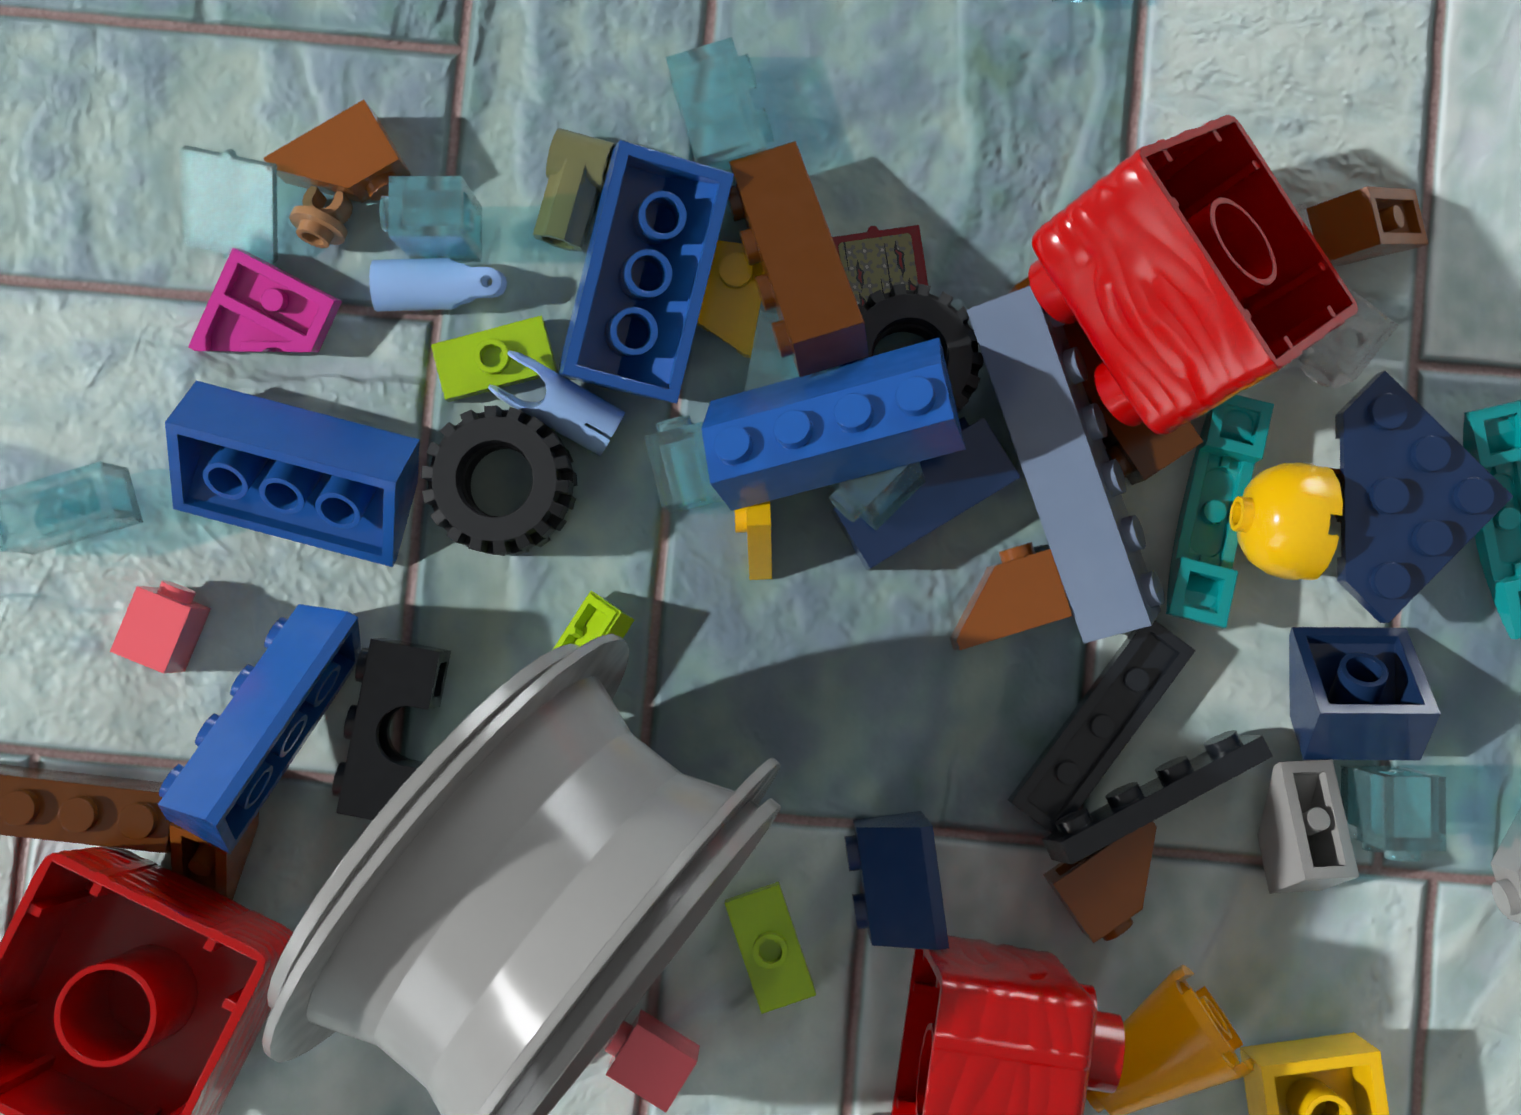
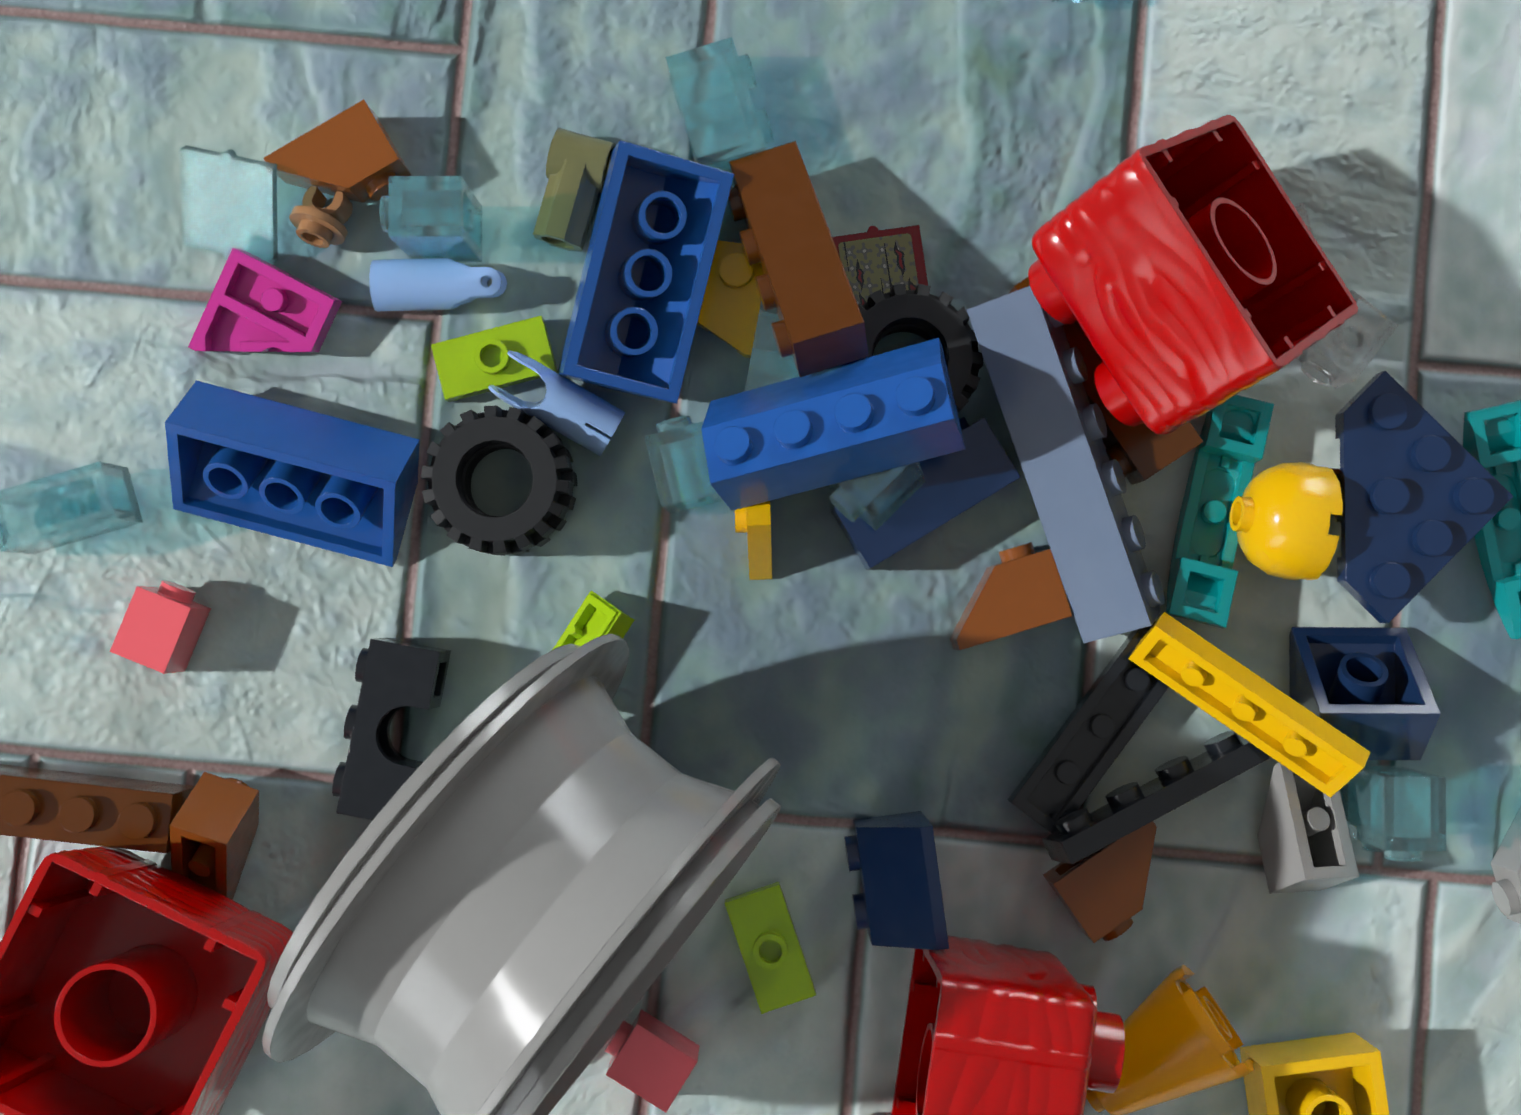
blue slope [158,604,361,854] -> none
dark orange slope [1301,186,1429,266] -> none
none -> yellow plate [1128,612,1371,798]

